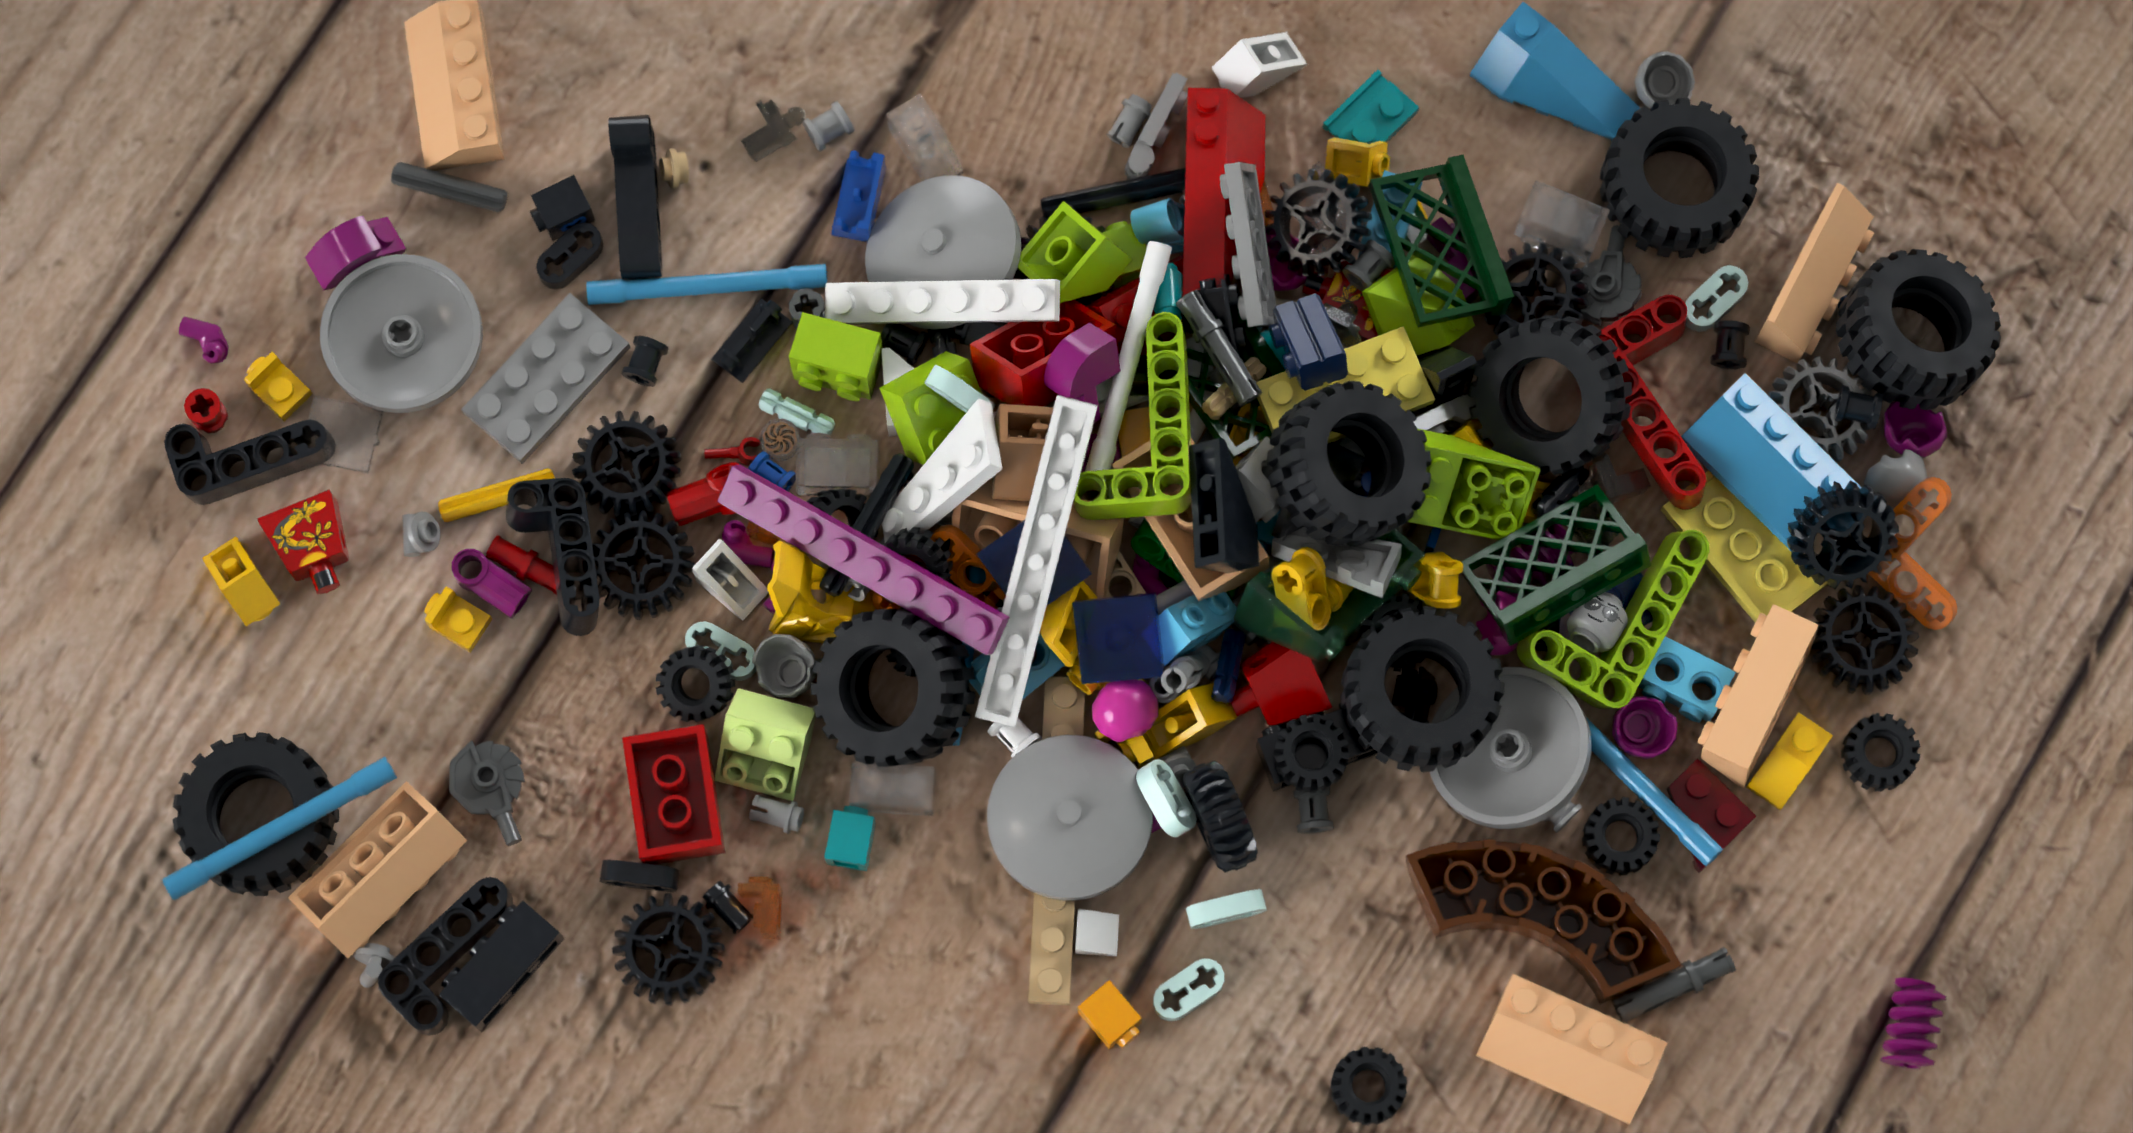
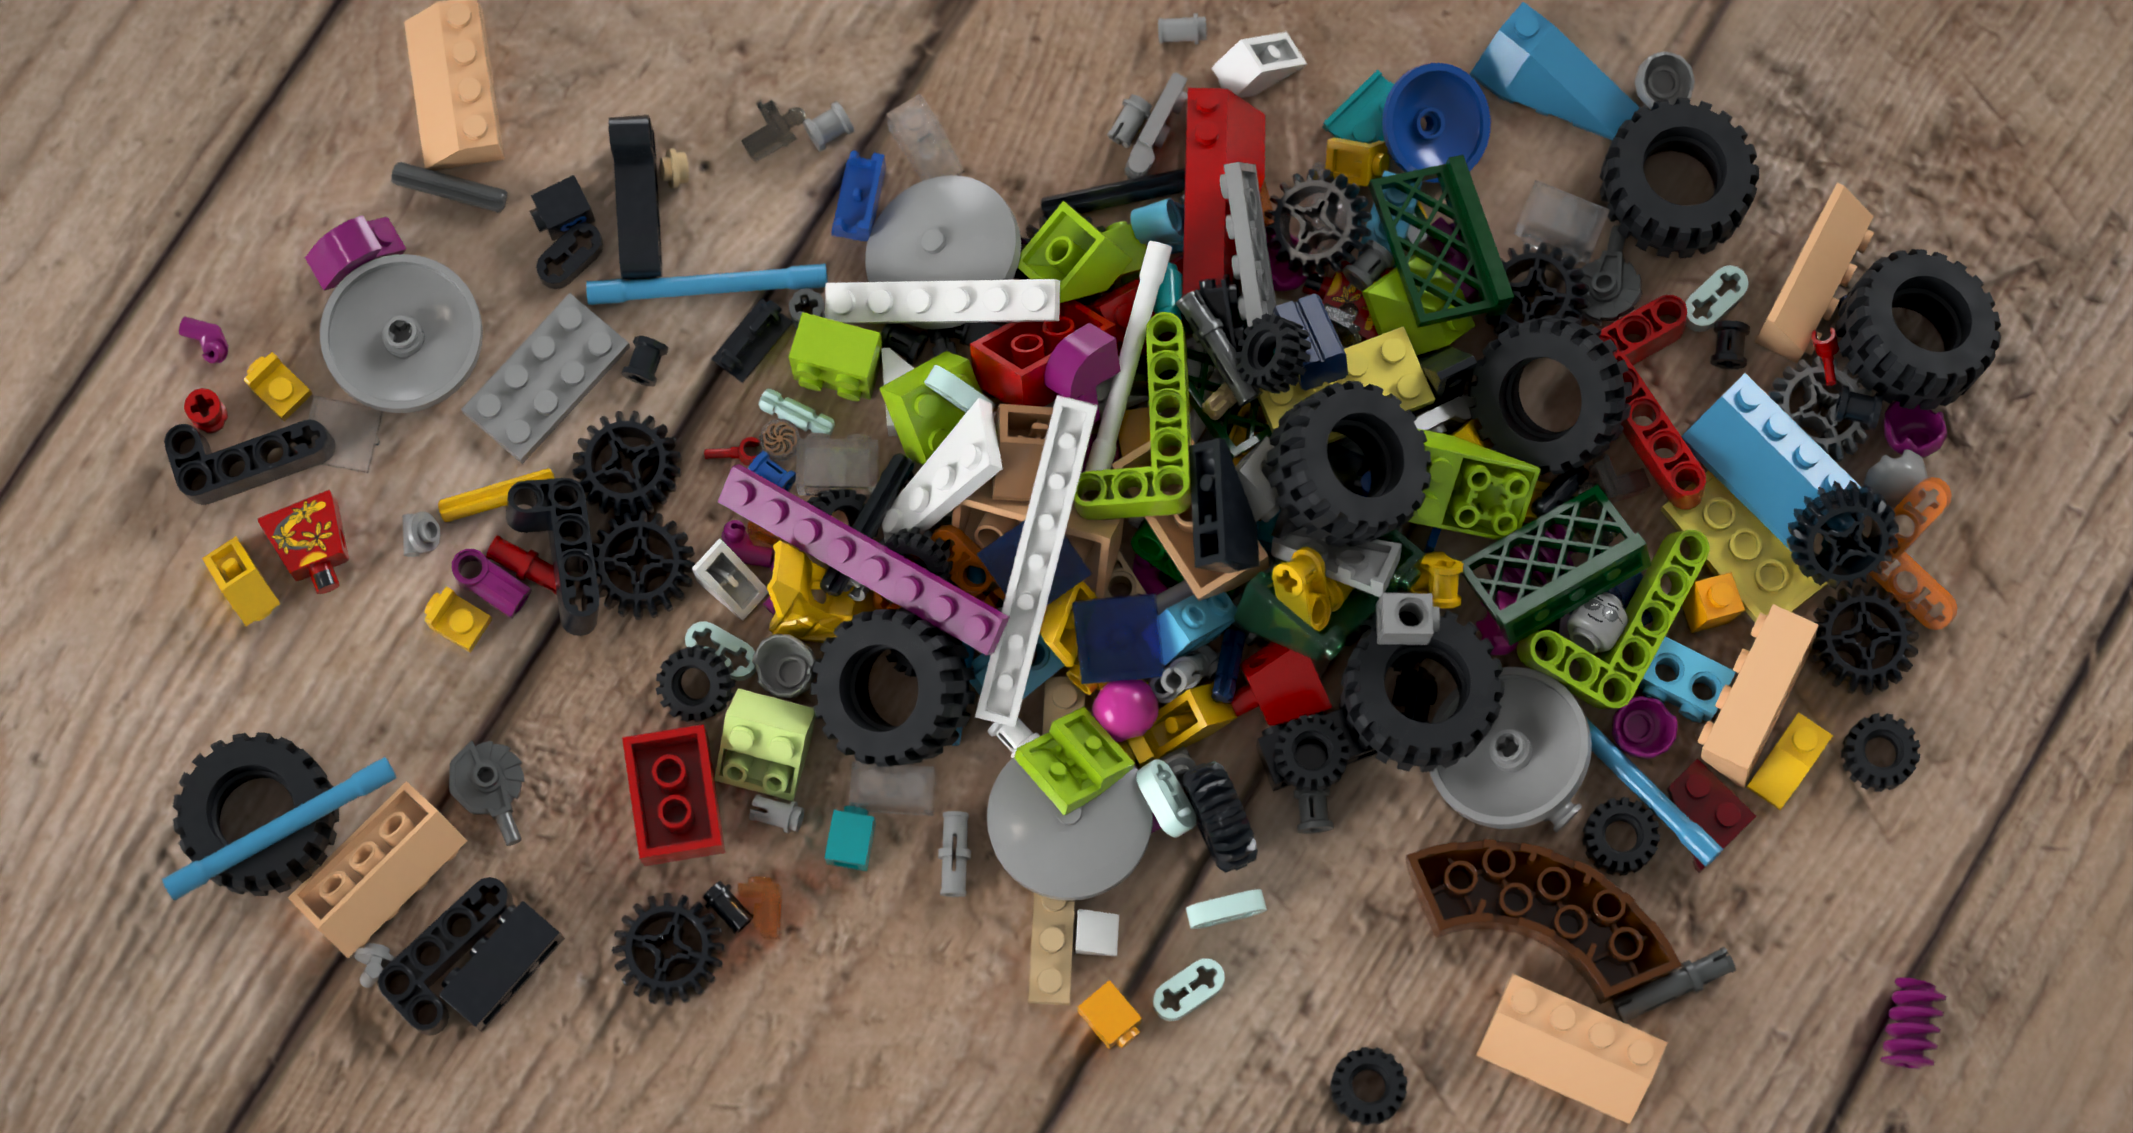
black beam [600,860,680,892] -> none
red piece [667,462,739,527] -> none
none -> light grey pin [938,811,971,897]
none -> lime slope [1014,706,1135,816]
none -> light grey pin [1158,13,1207,45]
none -> black tyre [1236,314,1311,394]
none -> light grey brick [1376,593,1440,645]
none -> blue dish [1382,63,1491,183]
none -> light orange brick [1682,572,1745,633]
none -> red hand [1811,327,1839,386]

